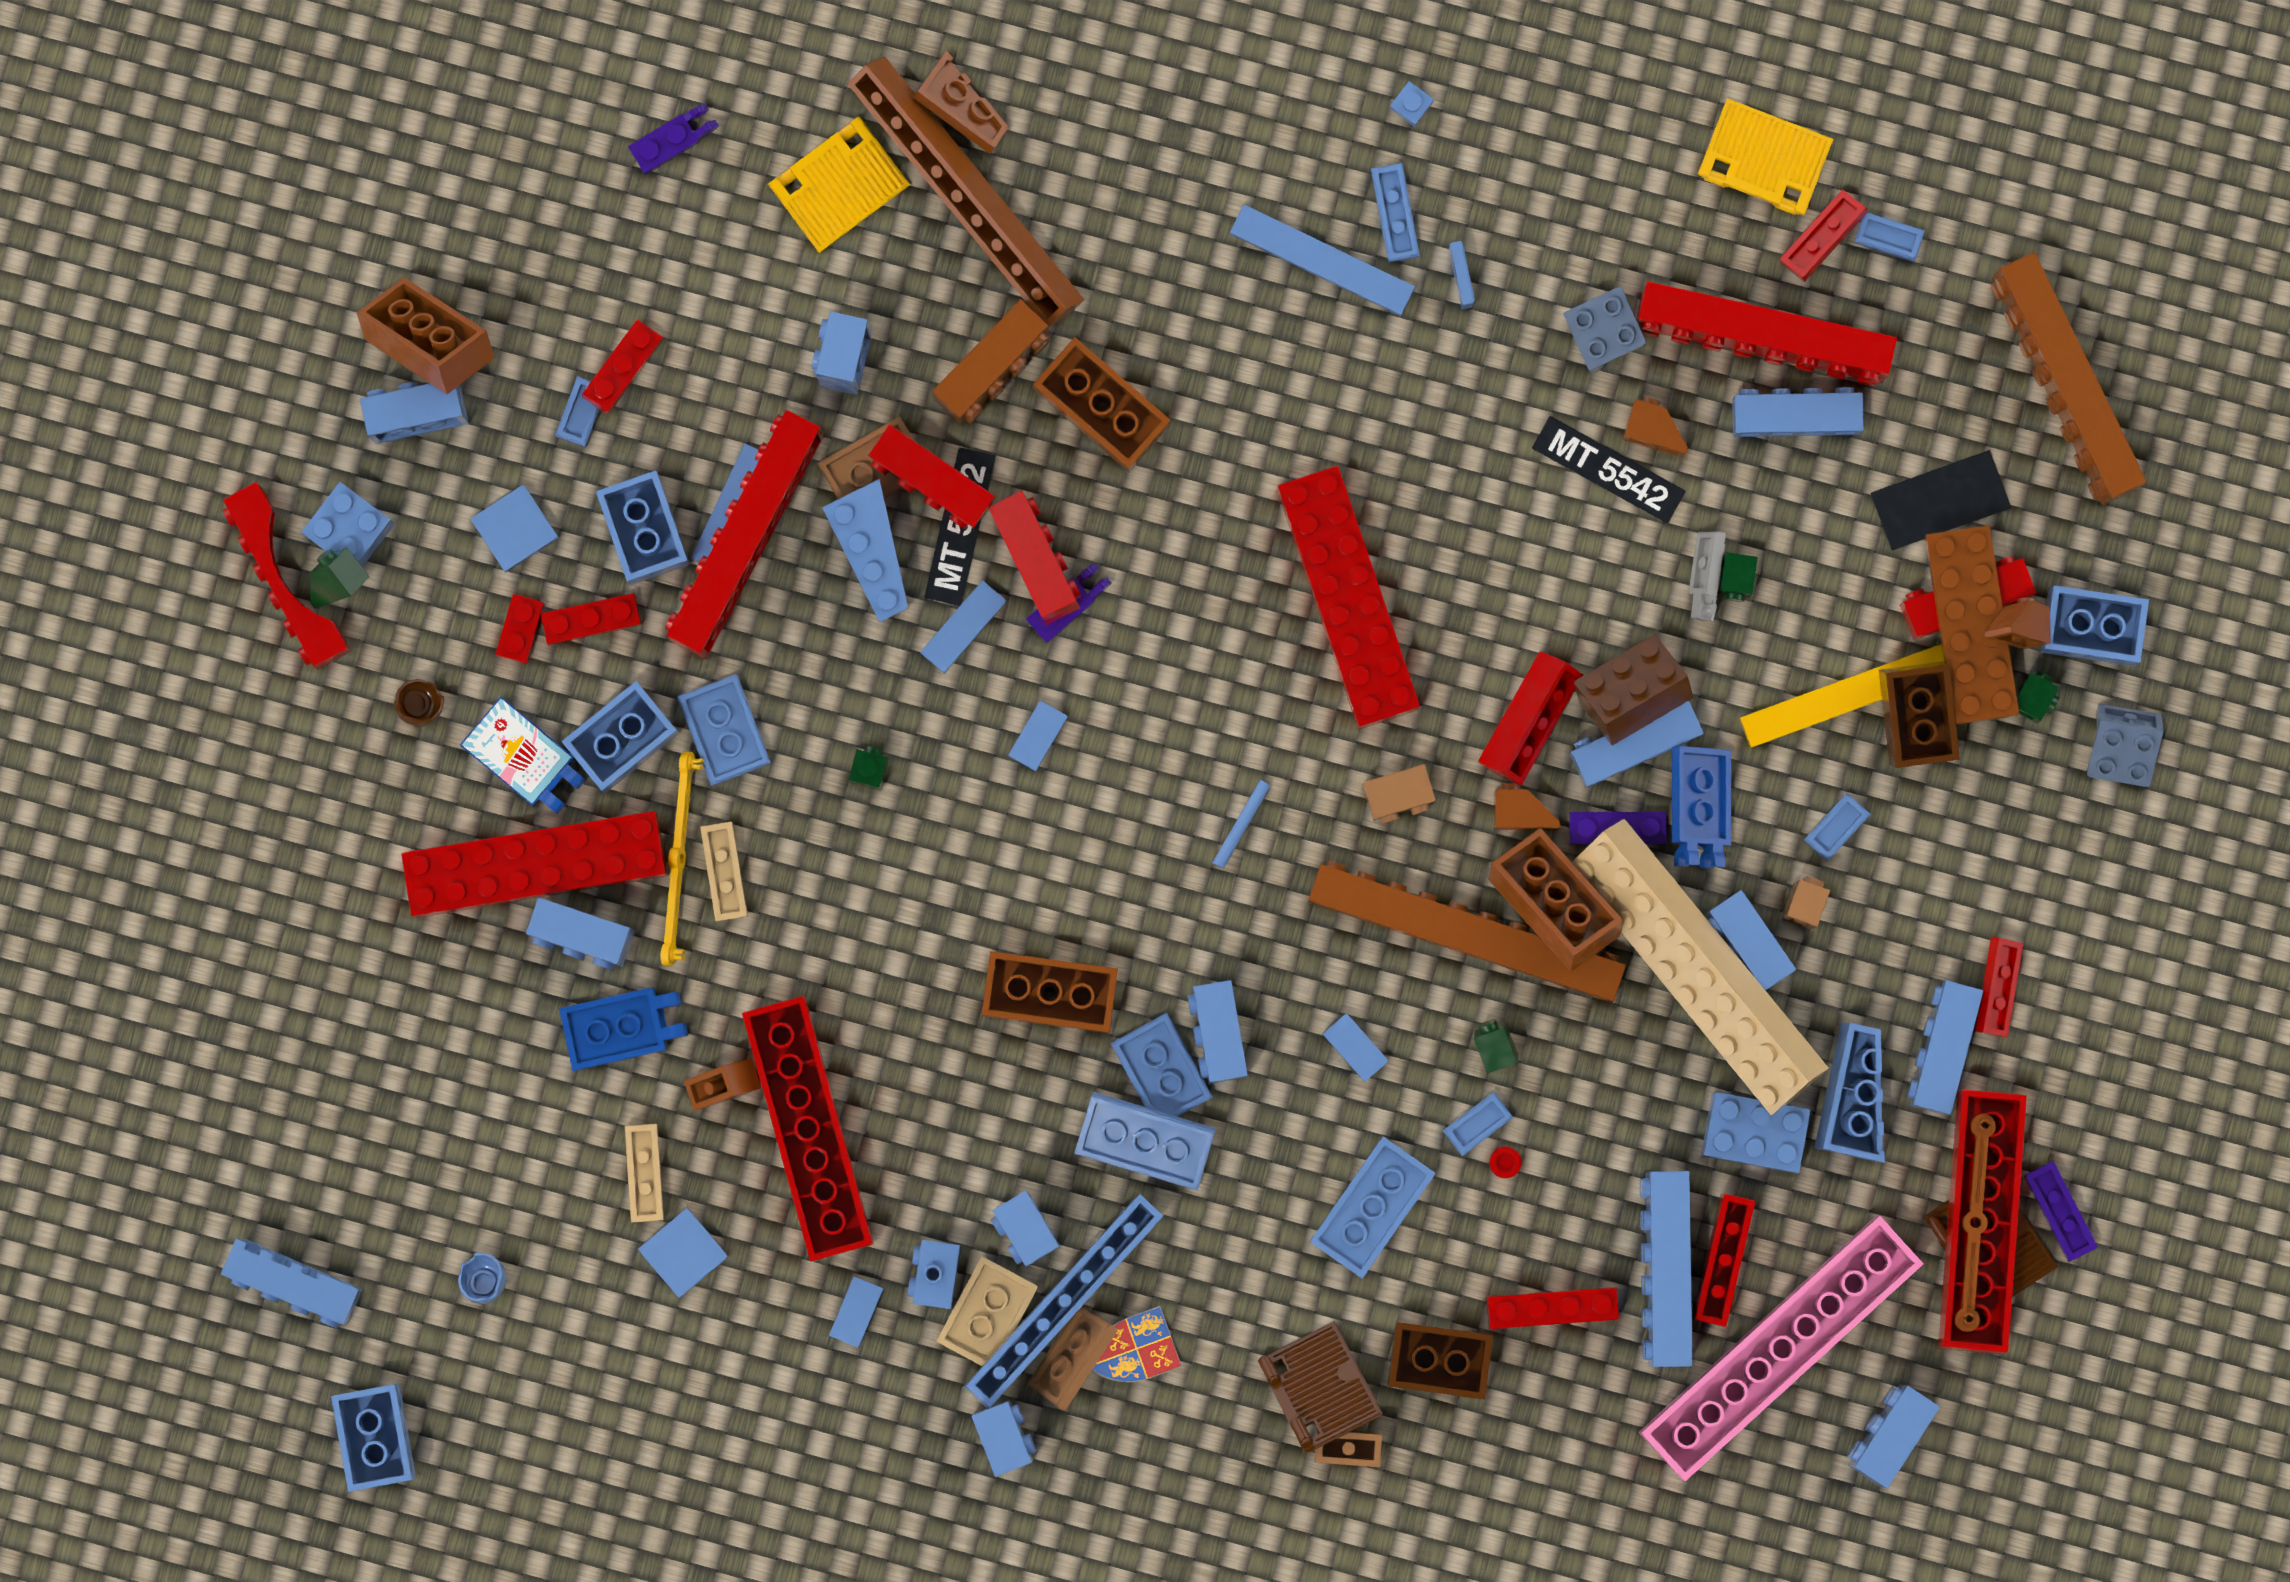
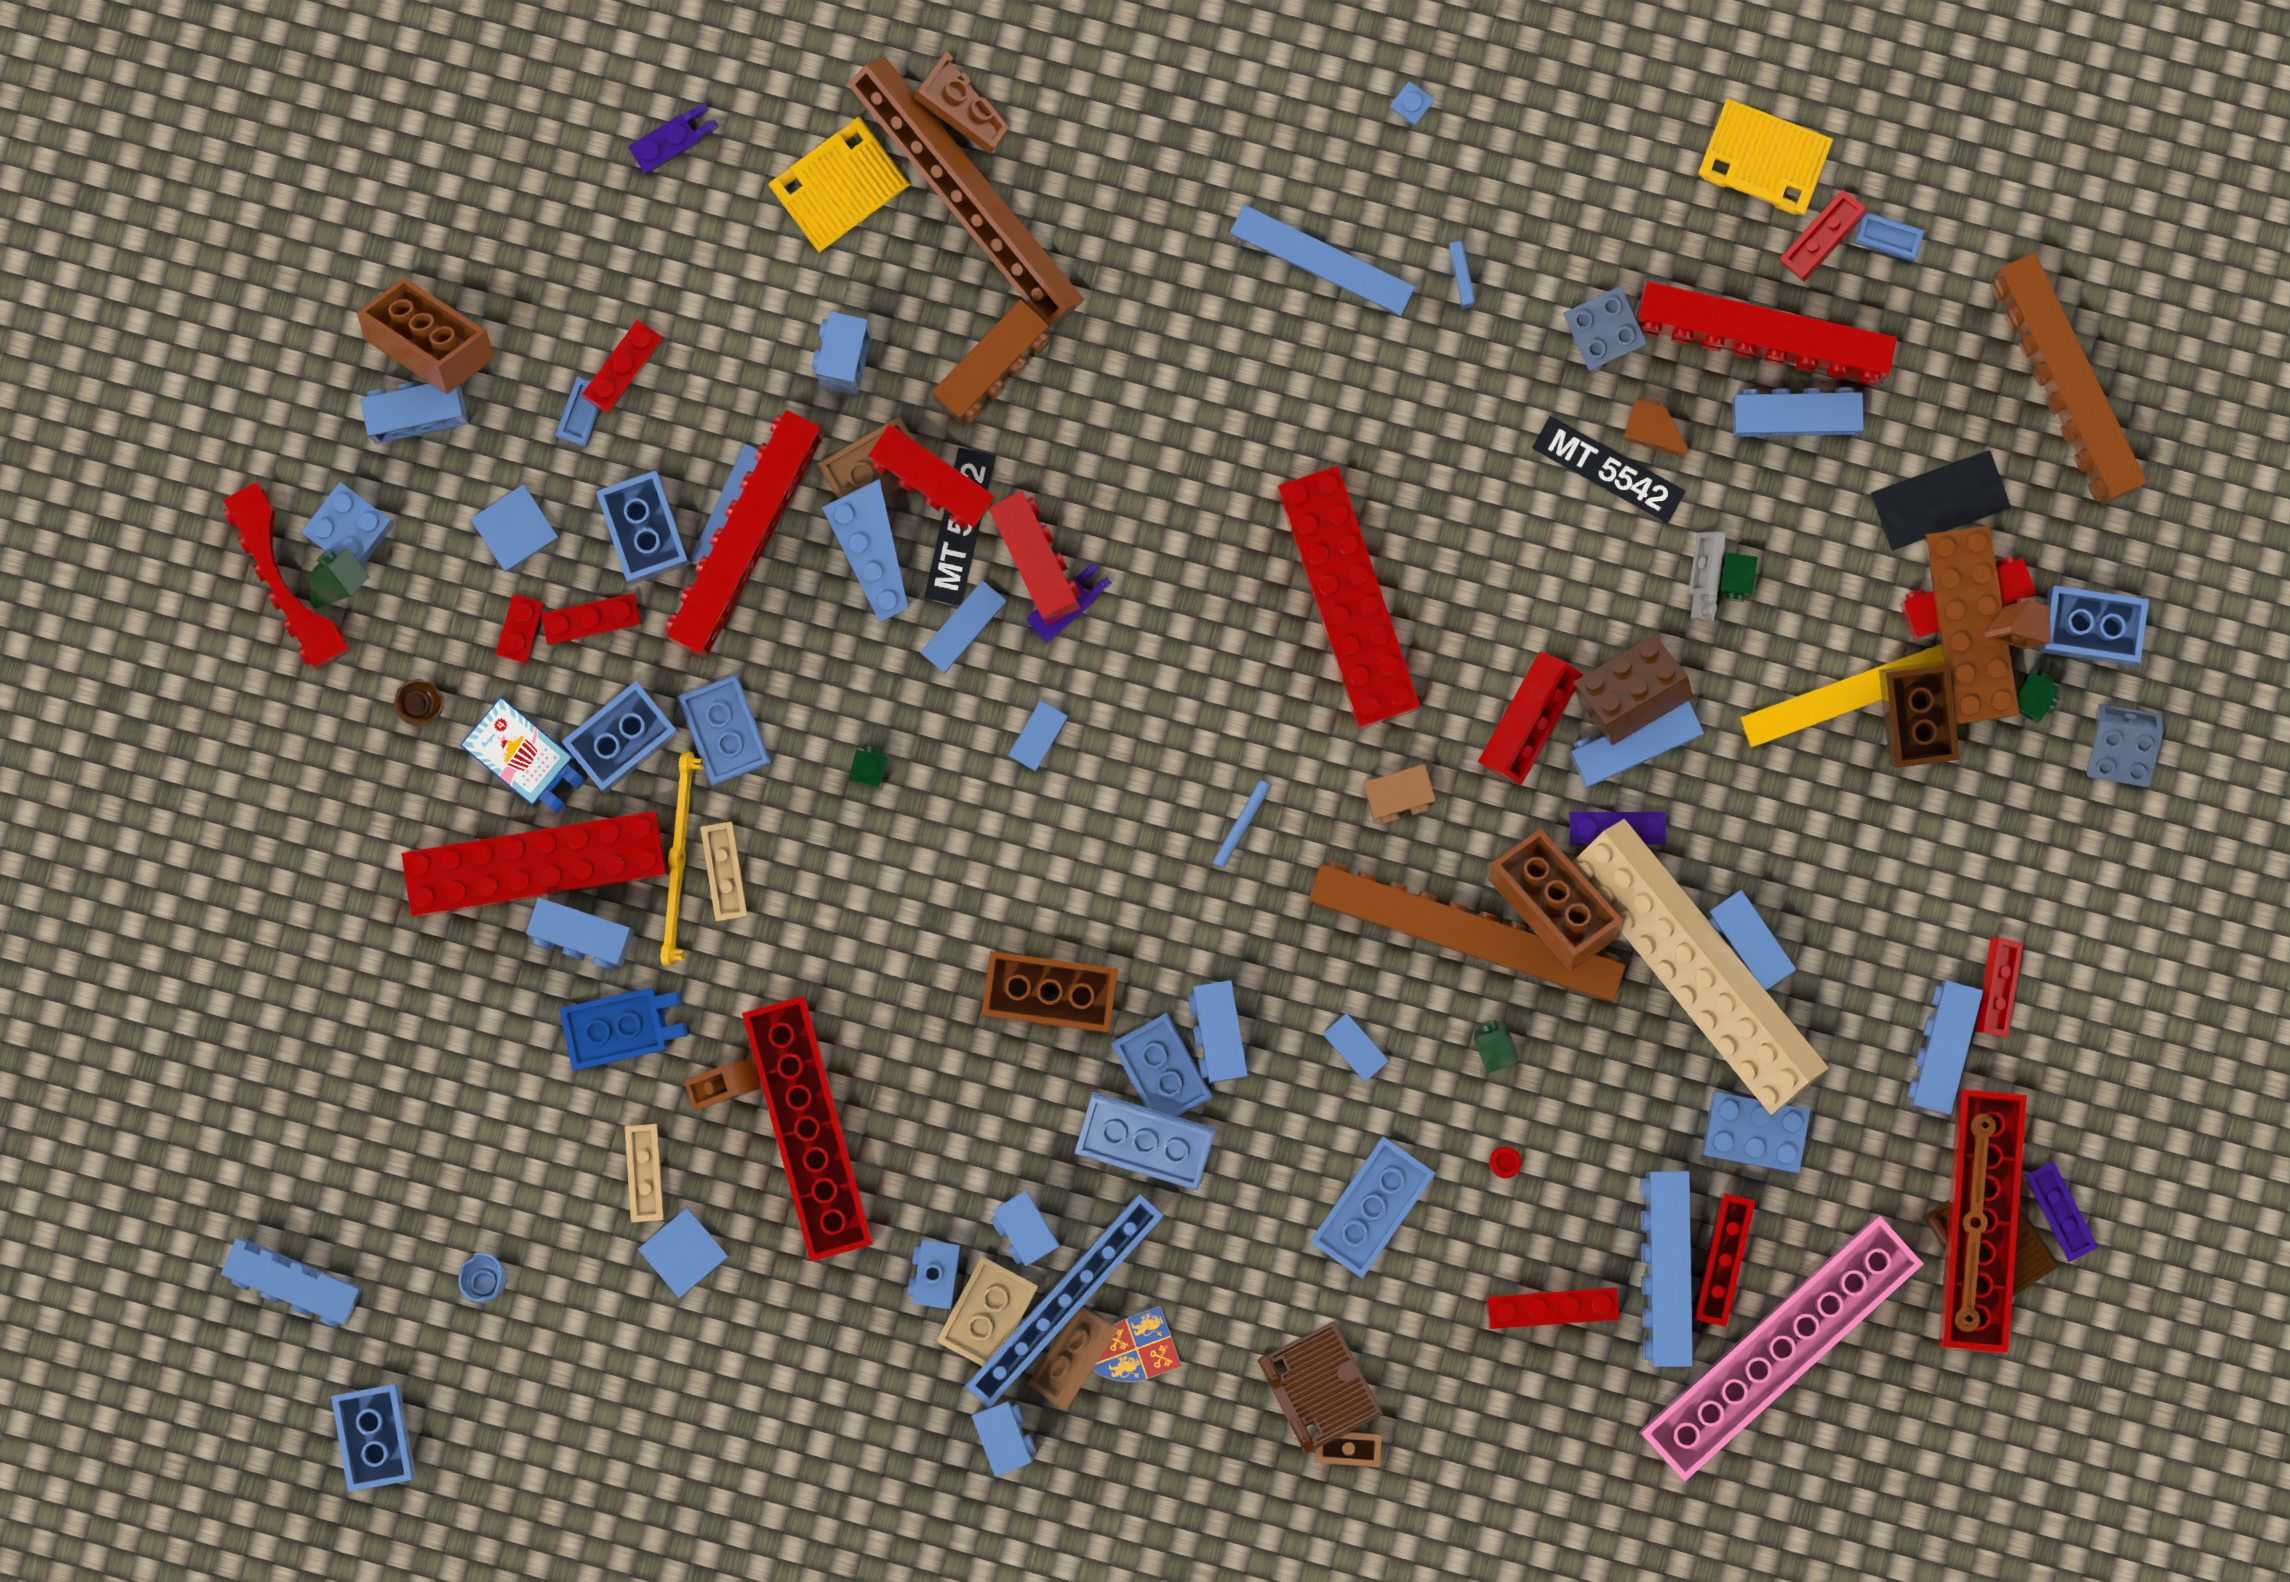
medium blue tile [829,1276,884,1348] -> none
dark orange brick [1033,337,1171,473] -> none
medium blue tile [1371,163,1420,263] -> none
reddish brown brick [1387,1322,1493,1400] -> none
medium blue tile [1443,1092,1513,1156] -> none
dark orange slope [1494,783,1560,830] -> none
blue tile [1672,746,1731,869] -> none
medium nougat brick [1781,876,1830,930] -> none
medium blue tile [1803,793,1871,862] -> none
medium blue wedge [1814,1023,1885,1163] -> none
medium blue brick [1847,1384,1940,1489] -> none

